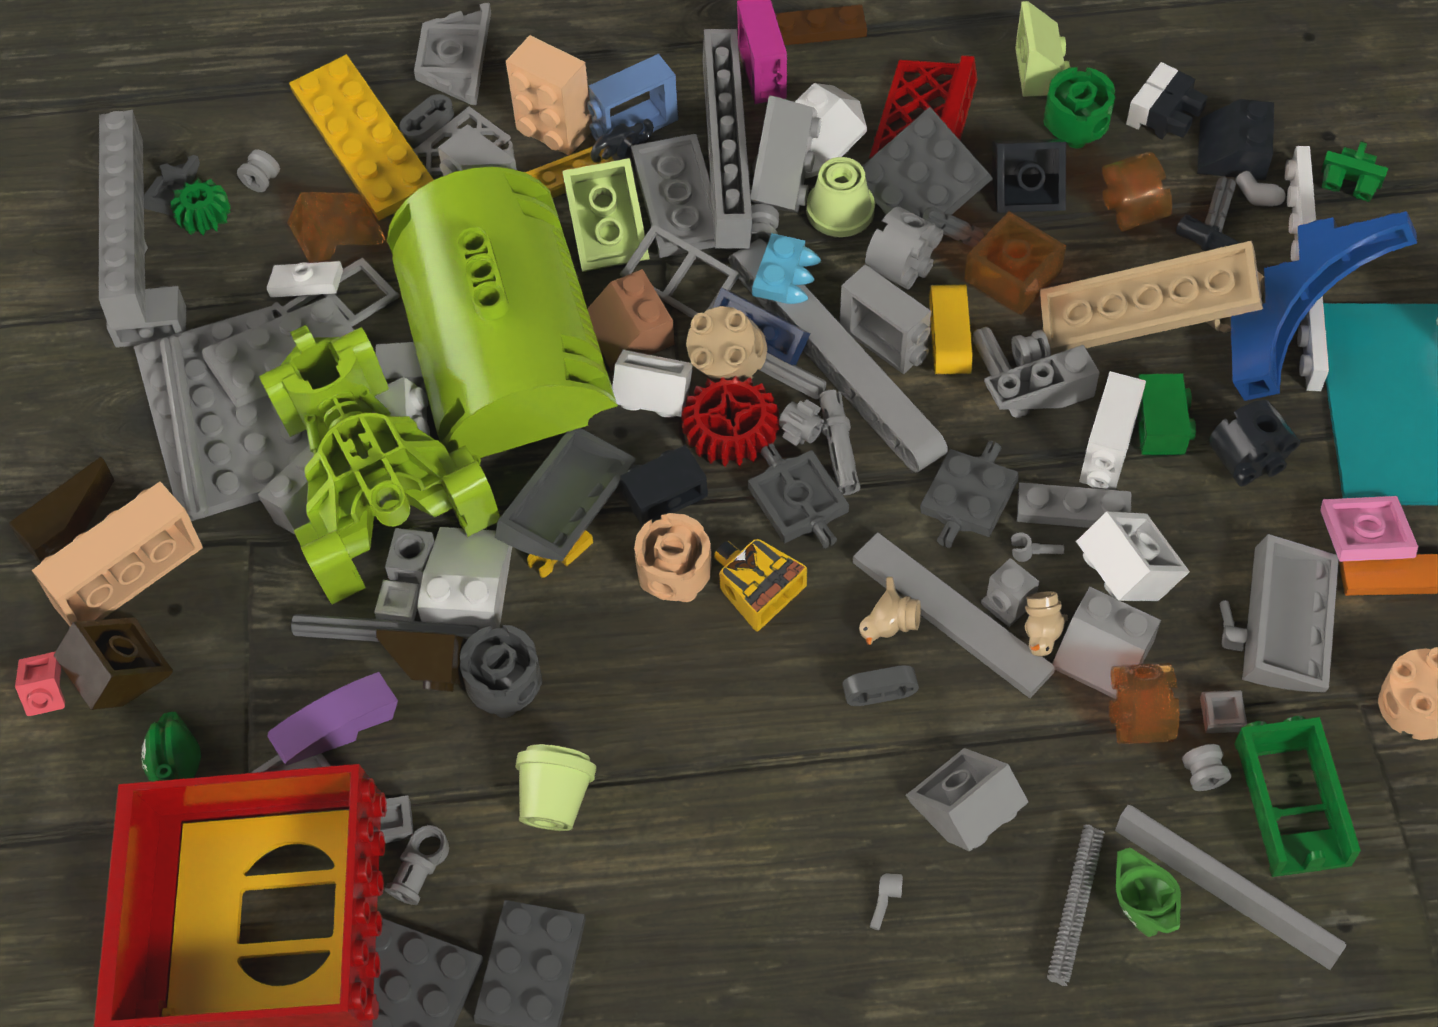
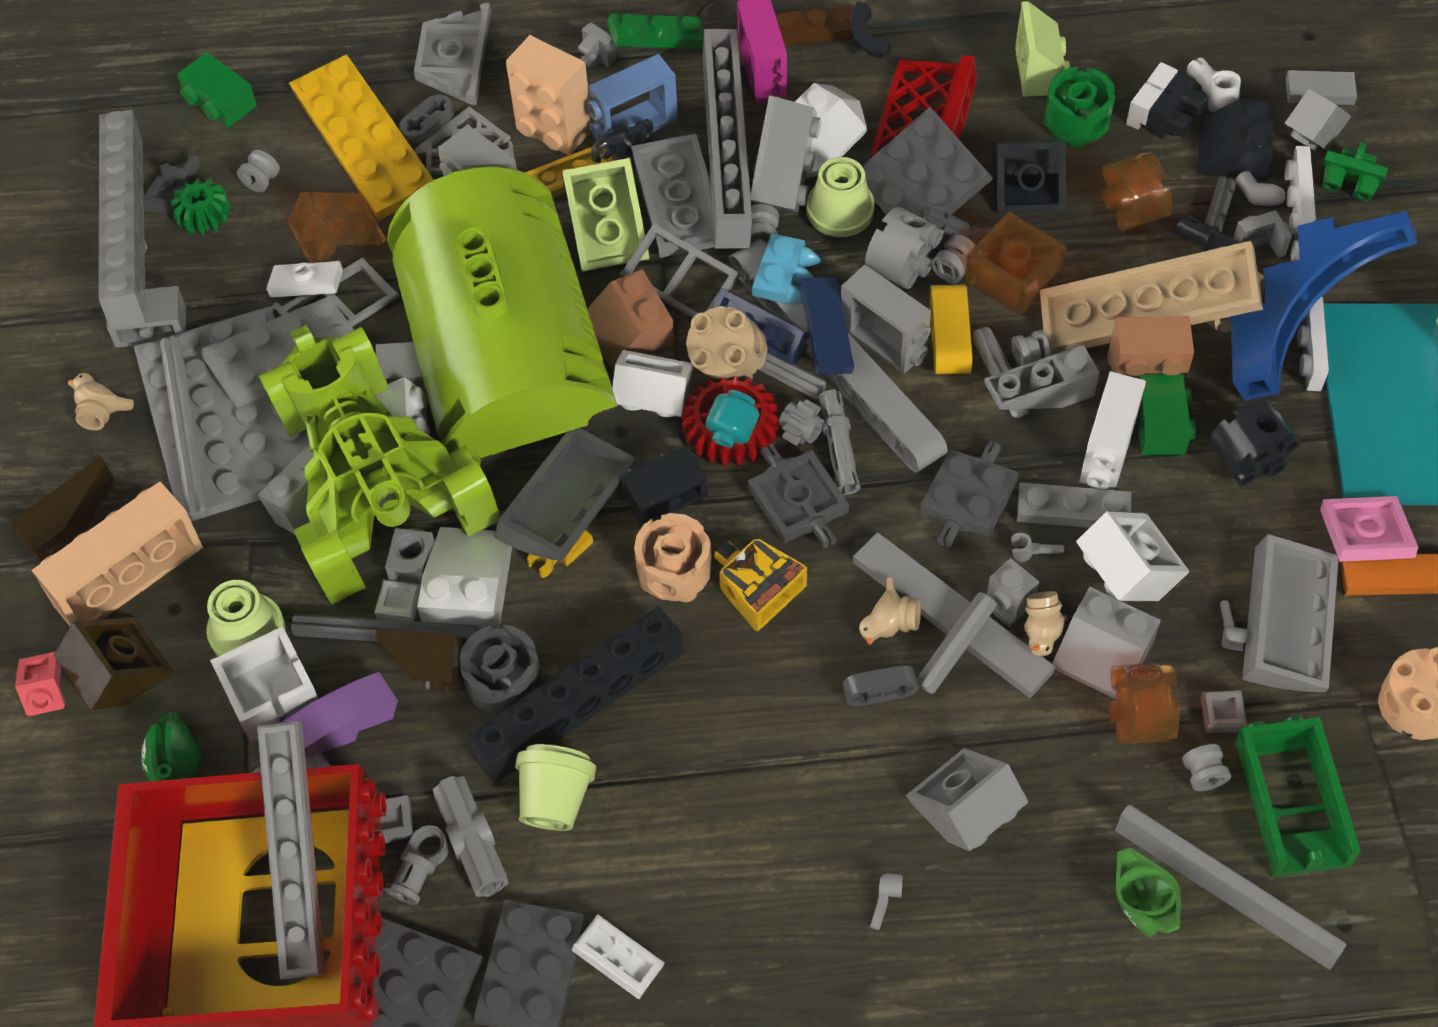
light grey axle [1047,825,1105,986] -> none
none -> tan animal [68,373,134,430]
none -> green brick [177,52,257,129]
none -> yellowish green piece [206,580,285,657]
none -> white piece [210,626,318,743]
none -> light grey tile [257,721,325,979]
none -> light grey piece [432,776,509,897]
none -> black brick [466,606,684,785]
none -> white plate [571,914,665,999]
none -> light grey tile [578,22,616,68]
none -> green plate [607,14,704,49]
none -> teal head [705,390,759,448]
none -> dark blue tile [800,277,854,375]
none -> black piece [847,1,892,58]
none -> light grey axle [917,592,997,694]
none -> light grey wheel [931,234,979,283]
none -> nougat slope [1107,316,1194,376]
none -> white pin [1187,58,1241,112]
none -> light grey bracket [1233,210,1292,258]
none -> light grey tile [1285,70,1357,105]
none -> light grey brick [1285,88,1351,151]

